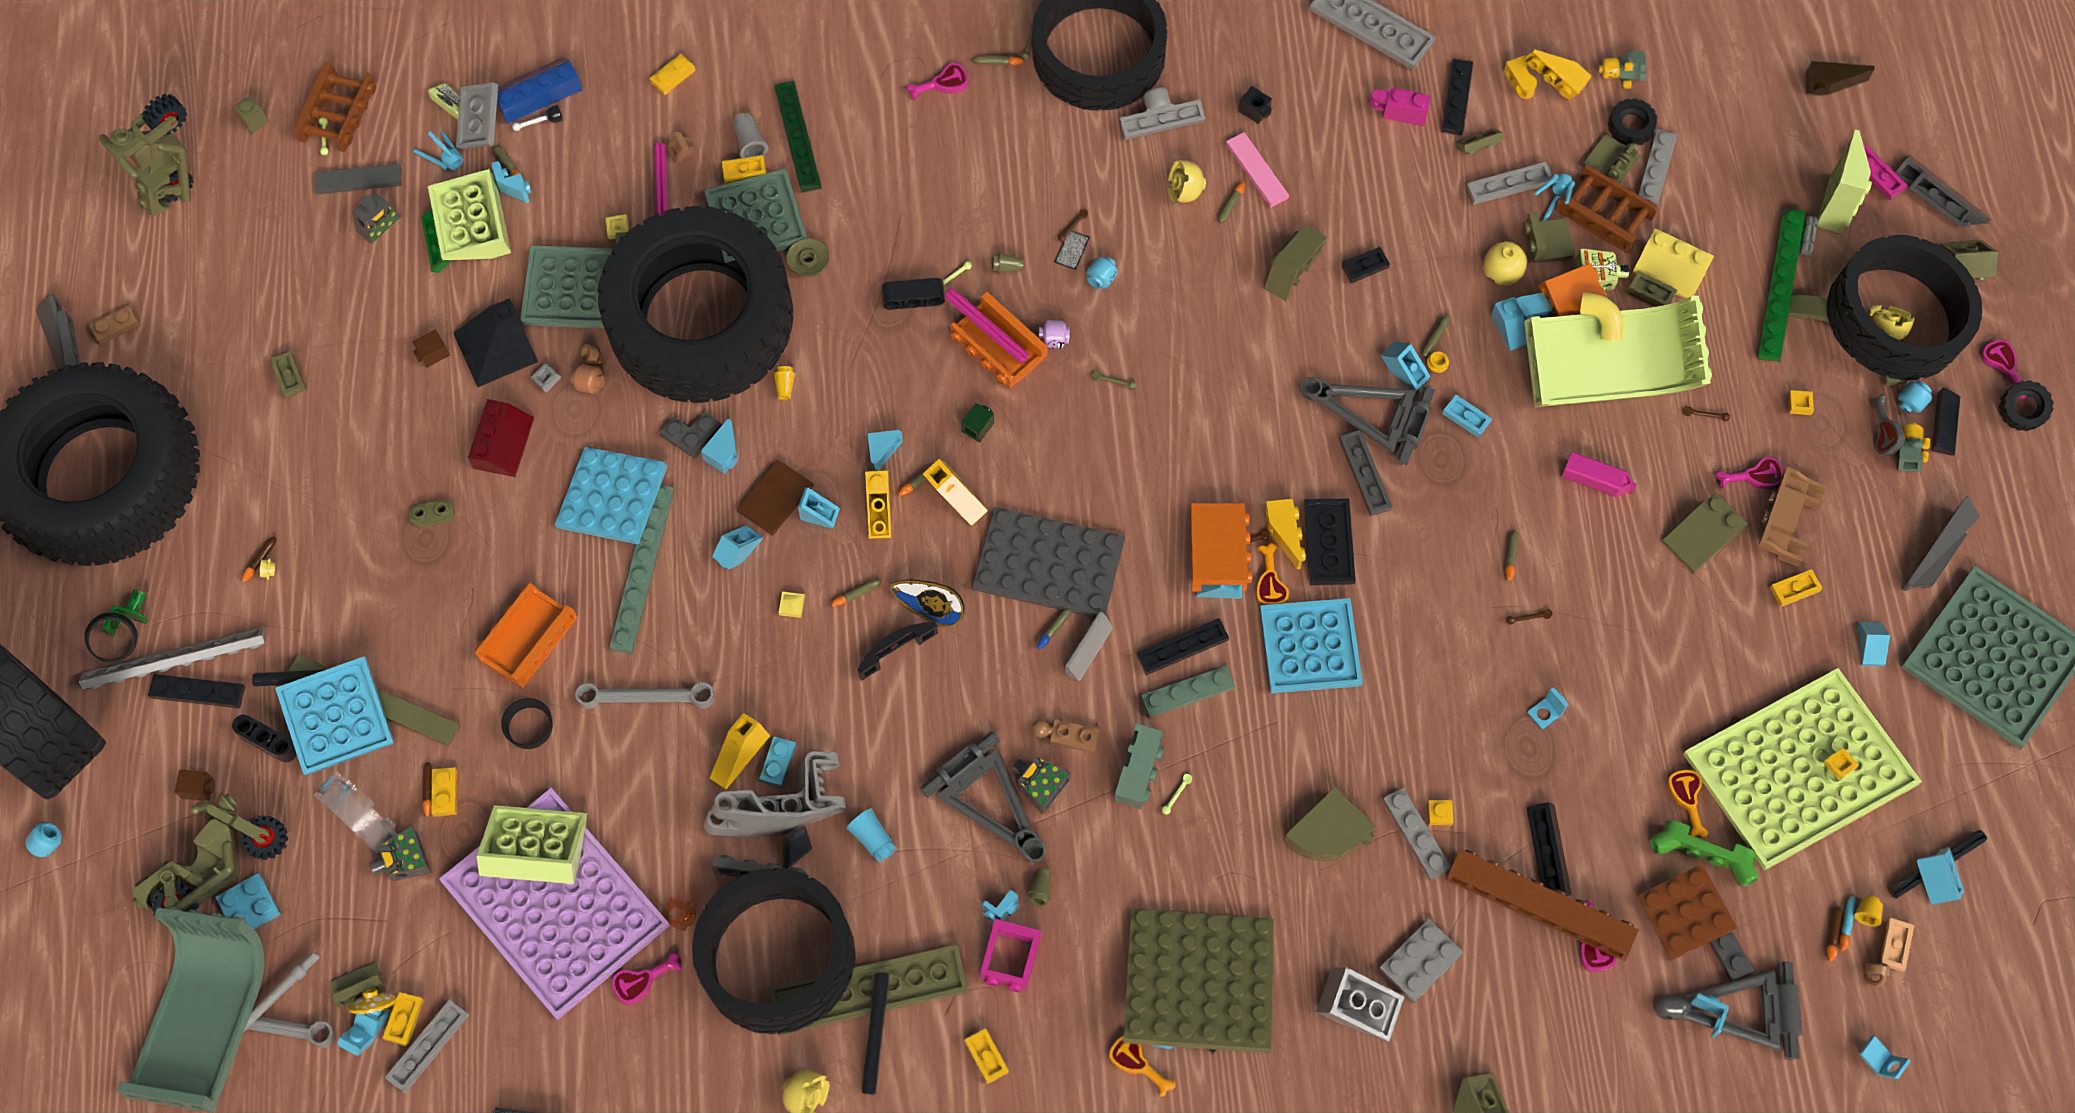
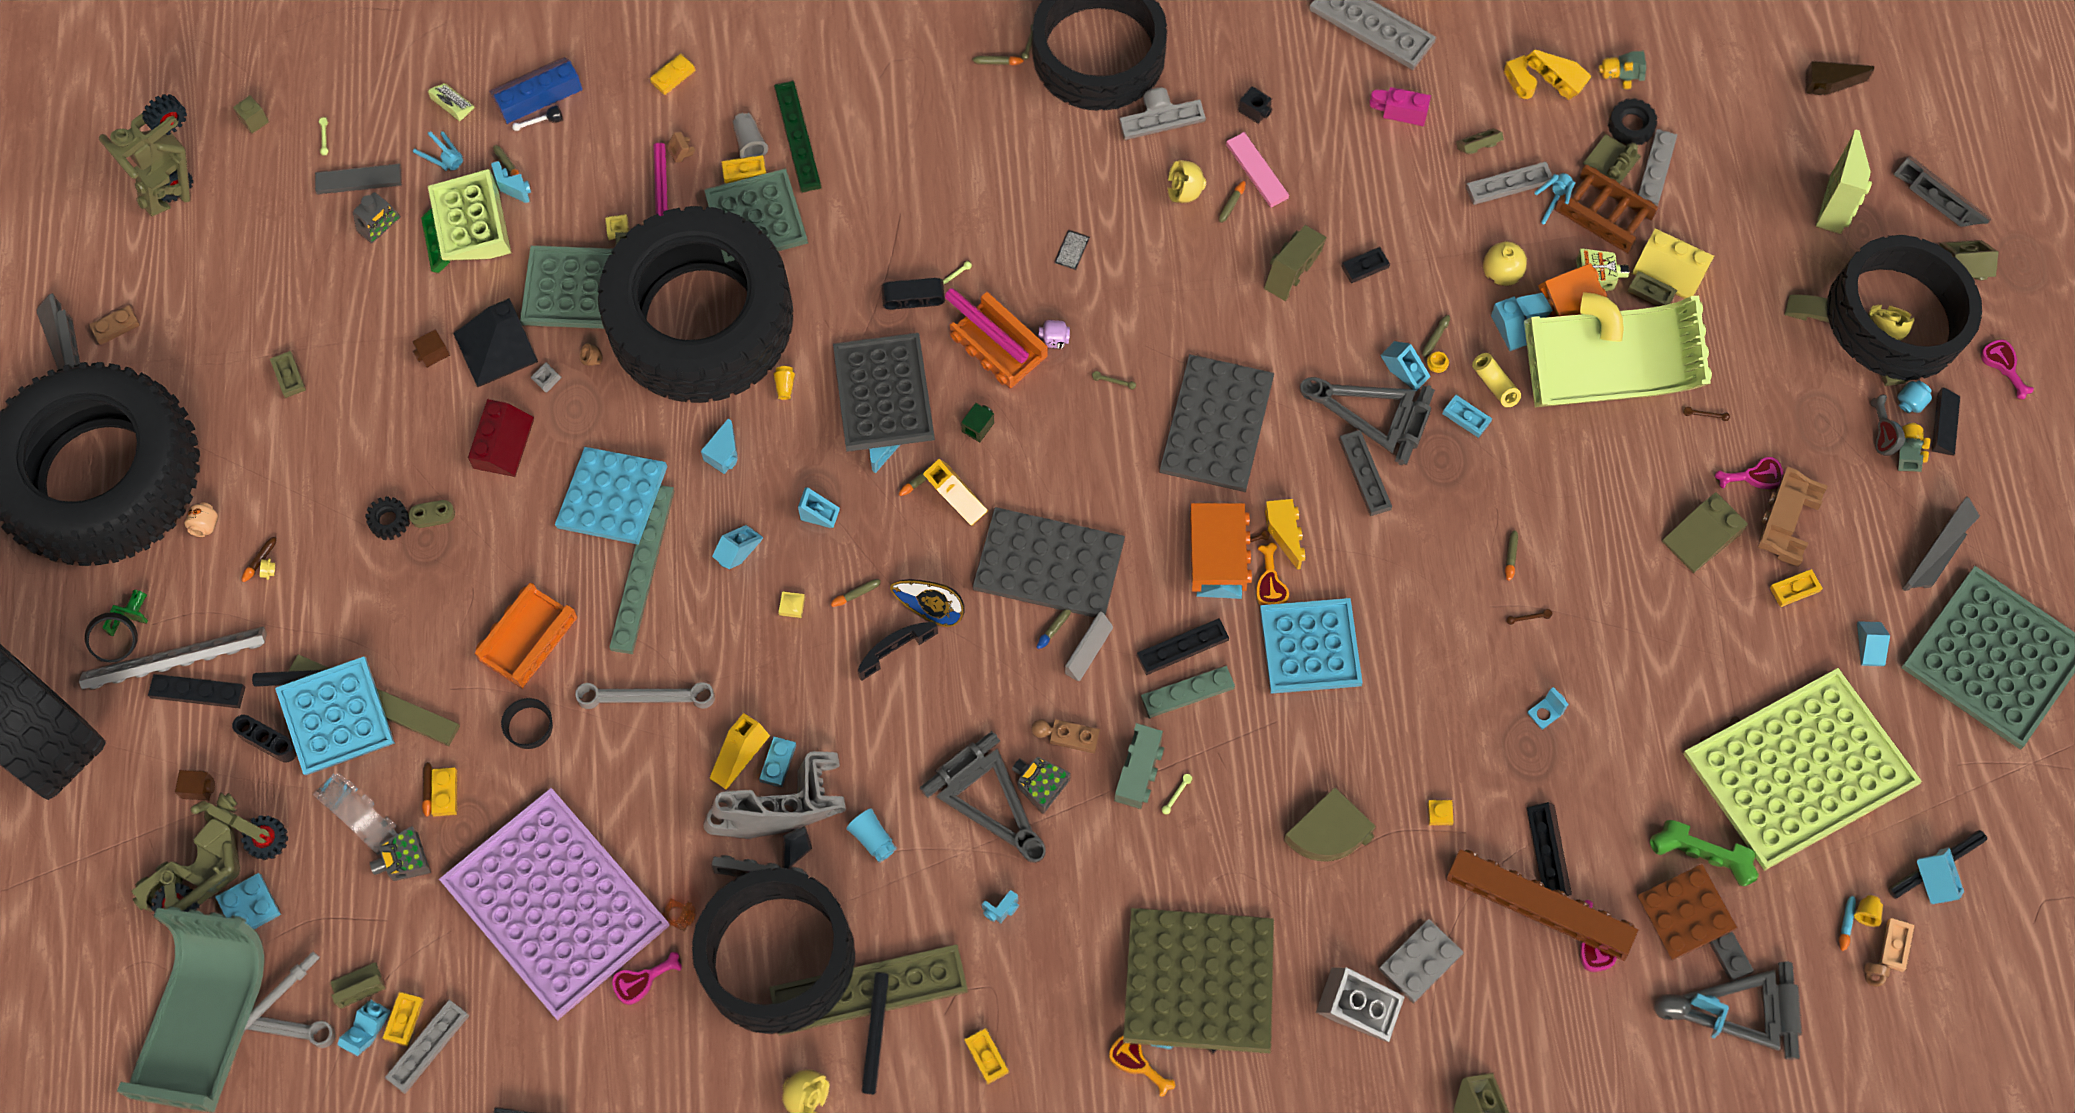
medium azure head [25,822,62,857] -> none
dark orange fence [293,62,376,152] -> none
yellow dish [347,989,397,1014] -> none
light grey plate [456,82,498,150] -> none
yellowish green slope [477,805,587,884] -> none
nougat head [571,364,605,394] -> none
dark grey plate [659,412,722,459] -> none
reddish brown tile [737,460,813,536] -> none
olive dish [787,238,829,277] -> none
yellow slope [865,469,891,539] -> none
dark pink piece [906,63,968,100] -> none
dark pink window [980,919,1041,992] -> none
olive cone [992,252,1024,273] -> none
olive cone [1027,869,1051,906] -> none
reddish brown hinge [1058,209,1088,242] -> none
medium azure head [1086,257,1118,289] -> none
black plate [1304,498,1356,585] -> none
light grey plate [1382,788,1451,881] -> none
black plate [1442,58,1474,136] -> none
olive bracket [1523,211,1575,262] -> none
dark pink piece [1562,452,1637,497] -> none
light orange piece [1667,770,1708,838] -> none
green plate [1758,209,1806,362] -> none
yellow plate [1788,390,1814,415] -> none
light grey axle [1800,216,1818,256] -> none
yellow plate [1823,747,1859,781] -> none
reddish brown piece [1826,906,1842,962] -> none
medium azure bracket [1859,1036,1911,1080] -> none
dark pink plate [1863,141,1907,200] -> none
black tyre [1999,380,2054,431] -> none
none -> light nougat head [184,502,218,537]
none -> black tyre [365,496,410,540]
none -> dark grey plate [833,333,935,452]
none -> dark grey plate [1160,354,1274,492]
none -> light yellow cylinder [1472,353,1521,407]

